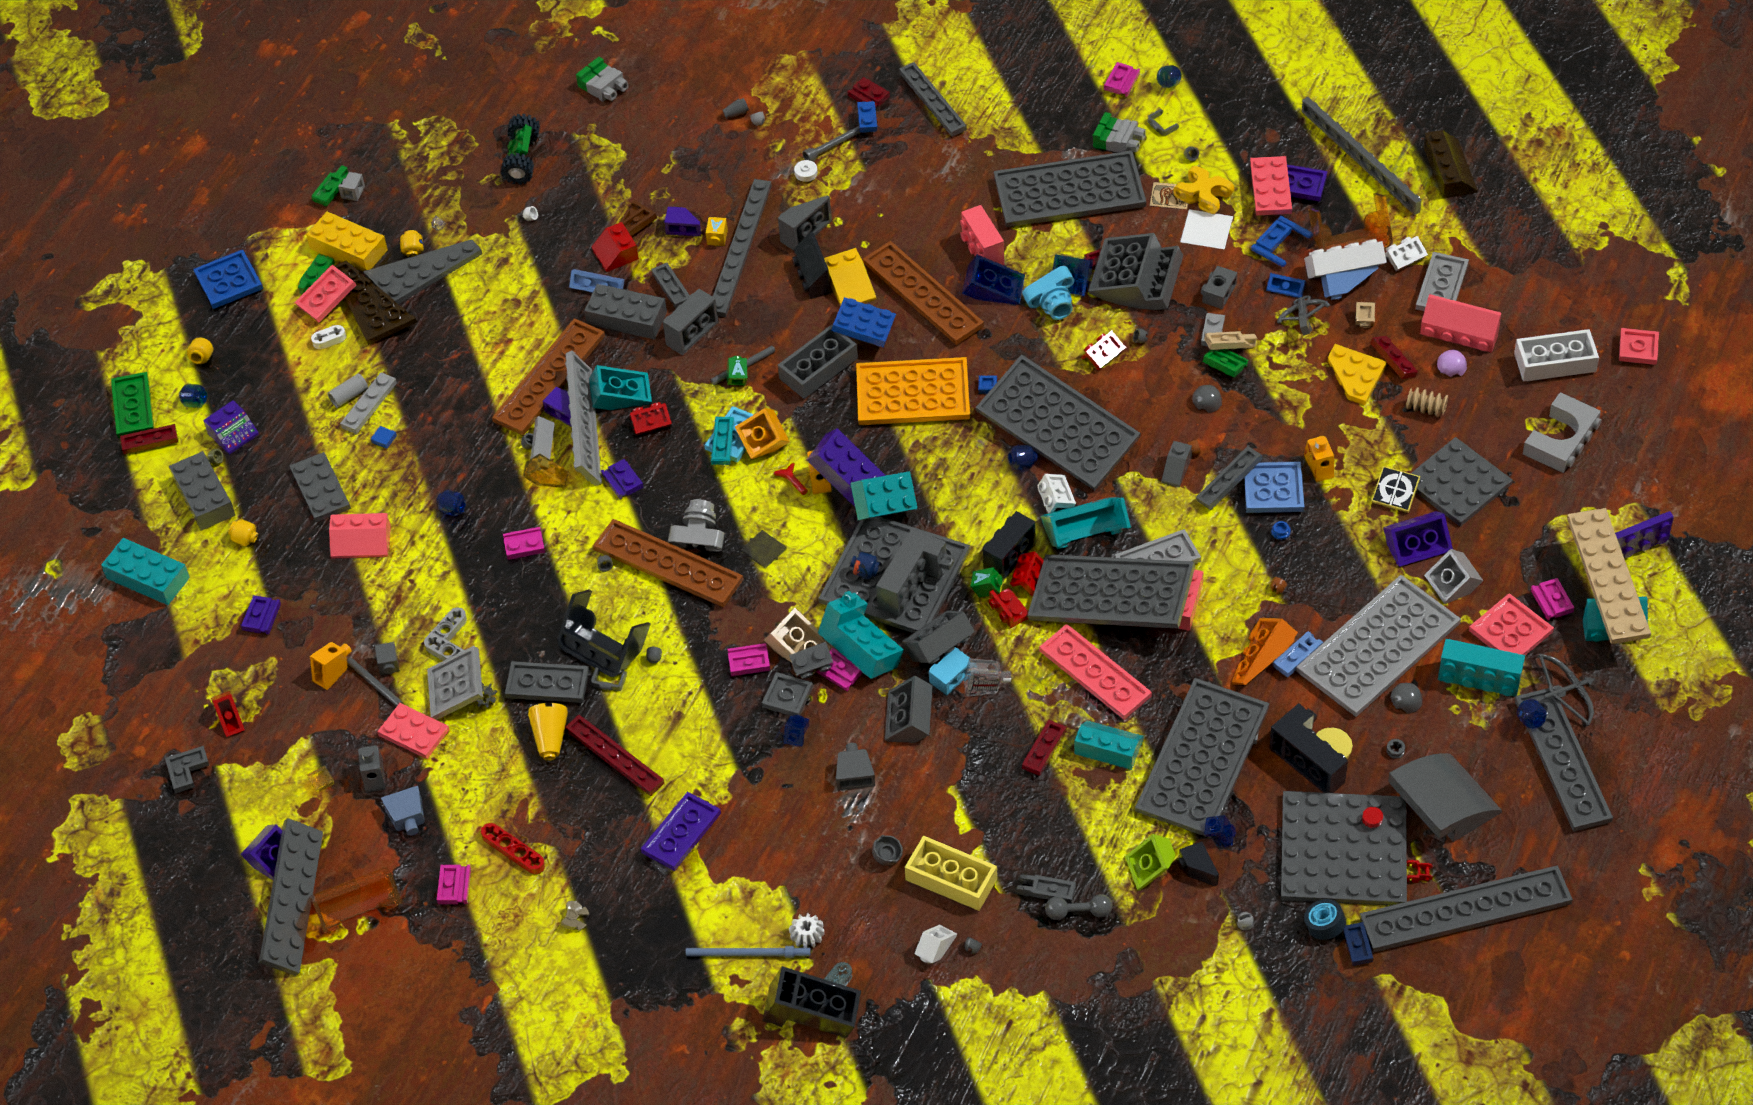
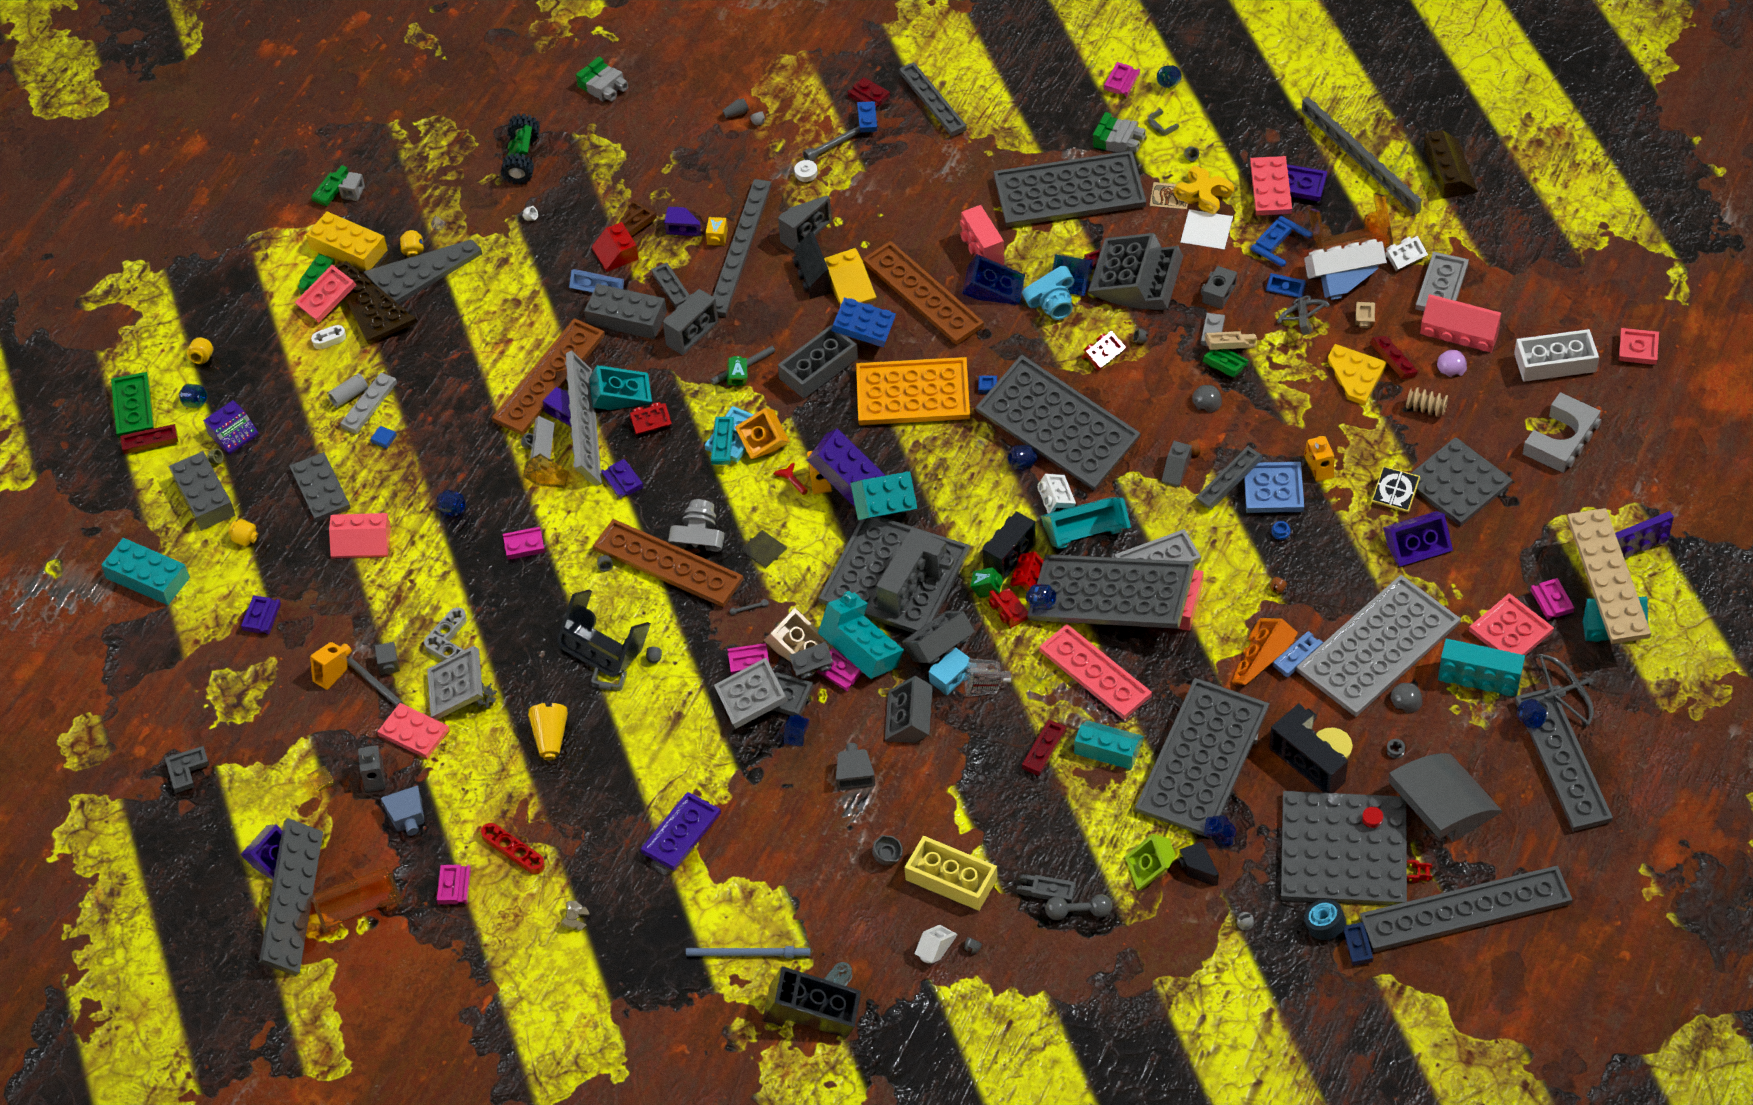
blue plate [193,249,263,309] -> none
red slope [211,691,245,737] -> none
dark grey plate [505,661,589,703] -> none
dark red plate [565,715,665,796] -> none
white gear [789,913,825,948] -> none
dark blue head [850,552,880,579] -> none
light grey slope [1424,549,1483,604] -> none
none -> light grey plate [714,658,788,729]
none -> dark grey hinge [729,599,769,615]
none -> clear blue head [1026,584,1056,610]

